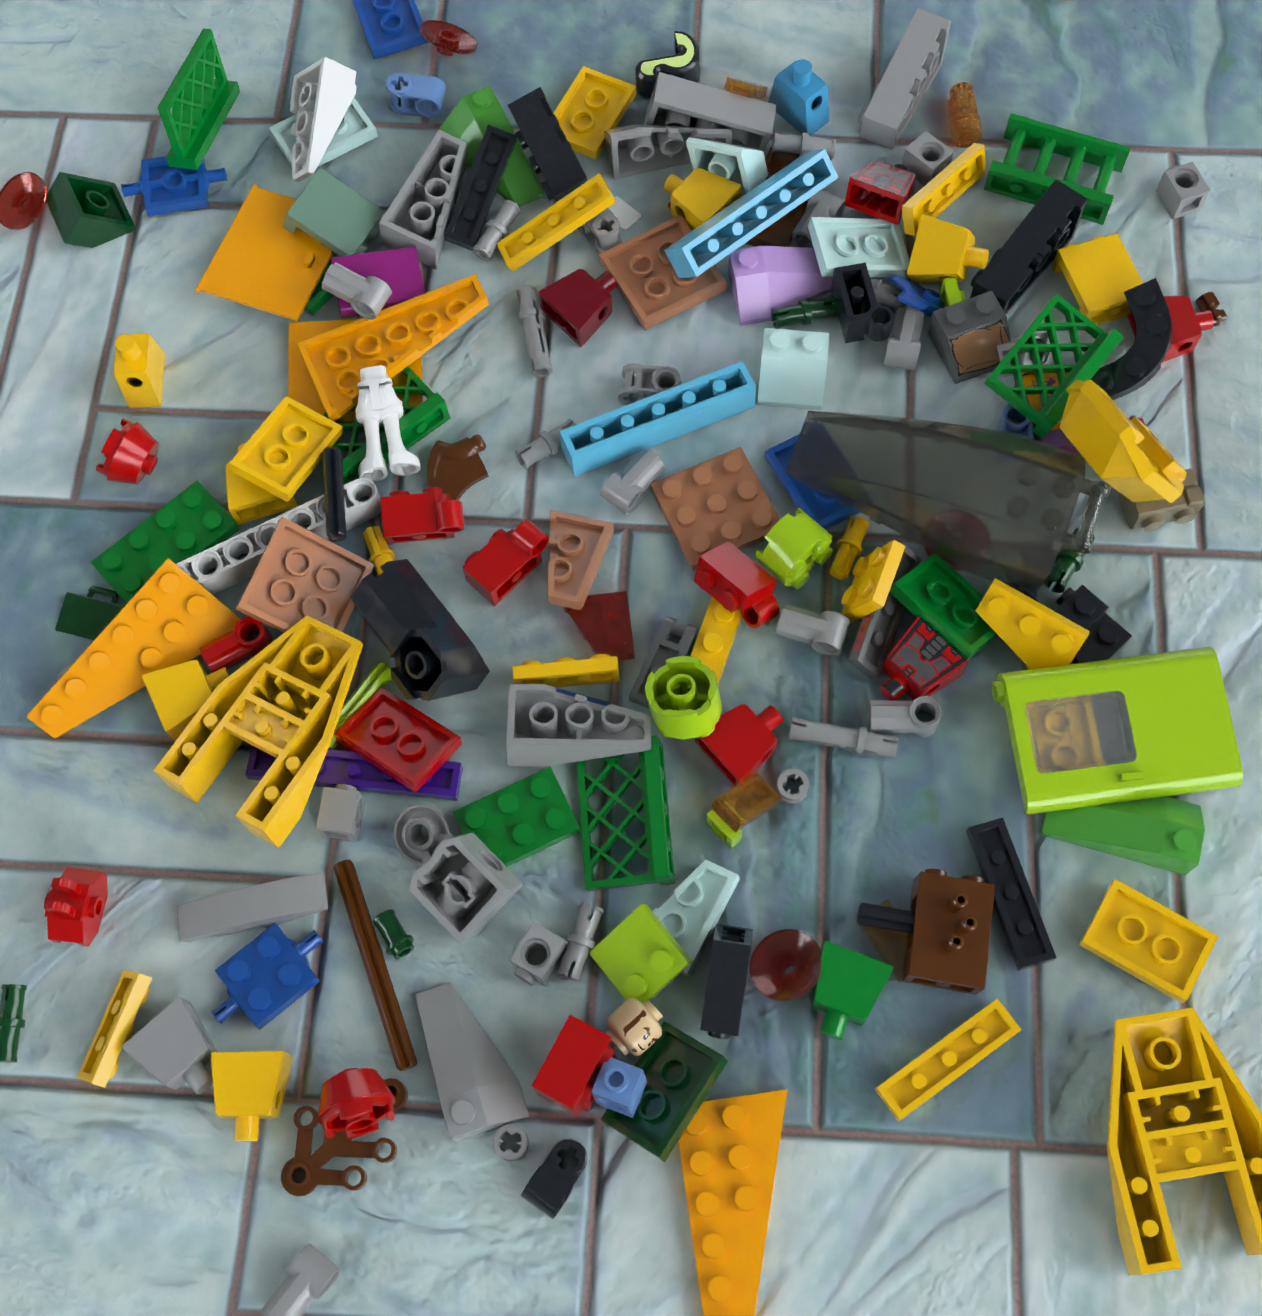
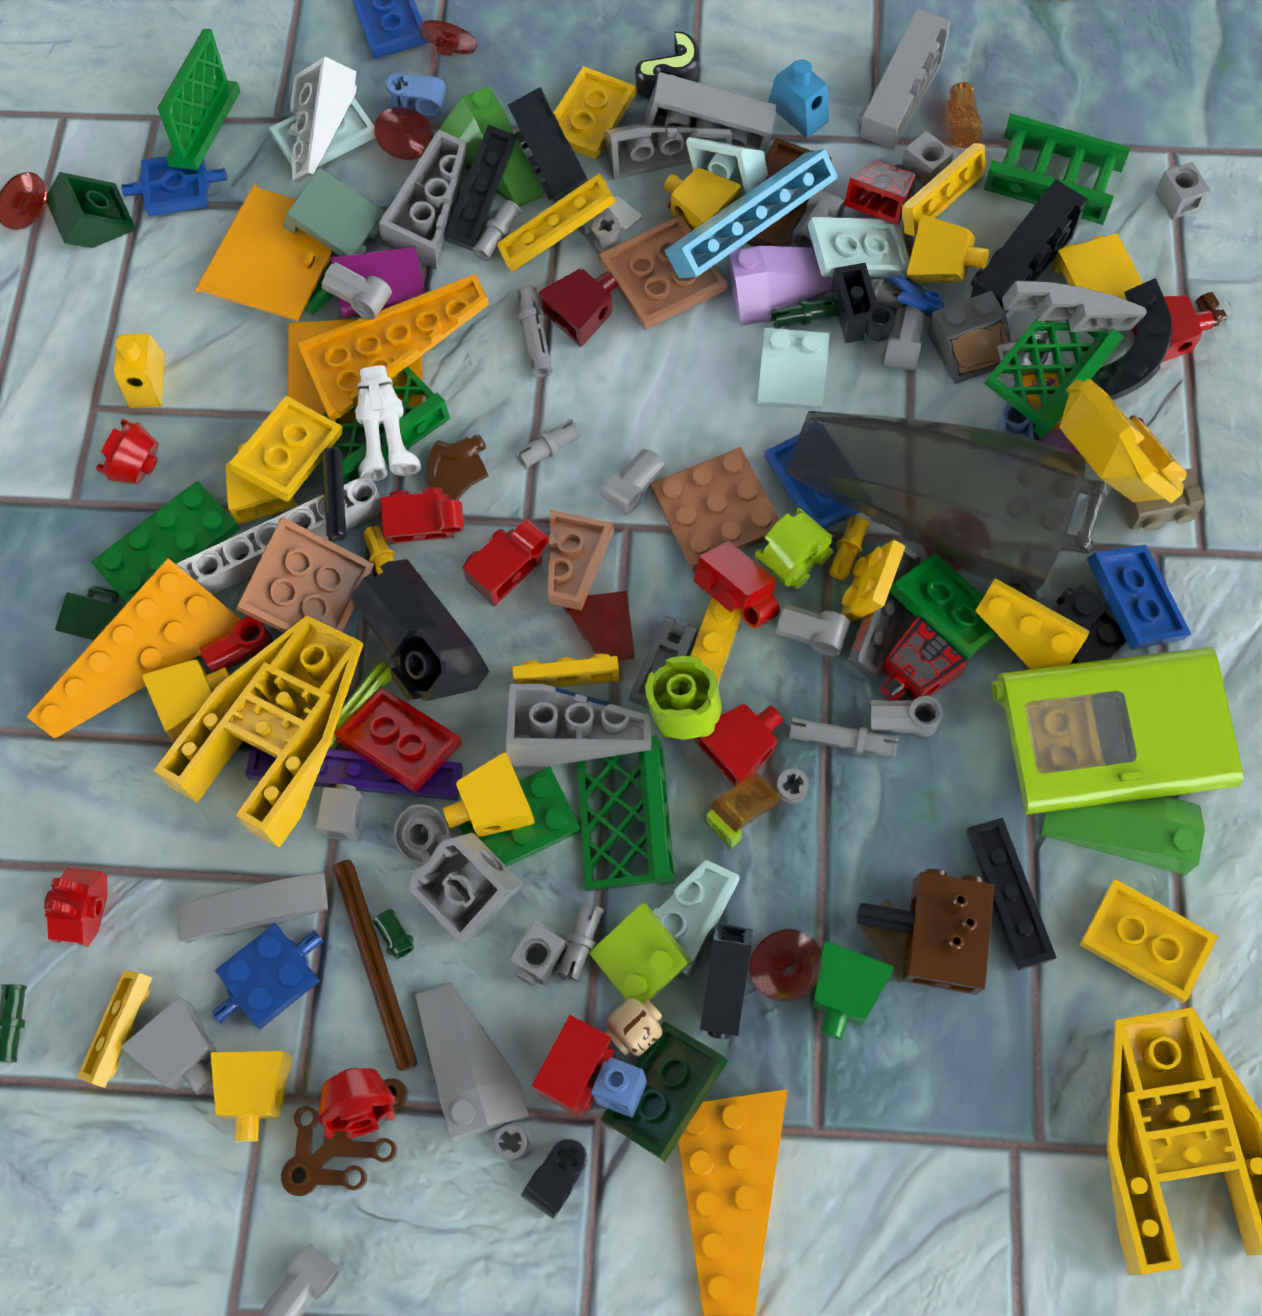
medium azure brick [559,361,756,477] -> none
light grey piece [618,363,681,405] -> none
clear orange tile [724,77,768,99] -> none
light grey pin [772,132,836,159] -> none
yellow plate [875,998,1022,1122] -> none
lime plate [939,277,966,307] -> none
dark green pin [1044,528,1095,593] -> none
none -> clear red dish [374,107,434,160]
none -> yellow torso [442,752,535,837]
none -> light grey slope [1002,281,1147,332]
none -> blue plate [1087,545,1191,650]

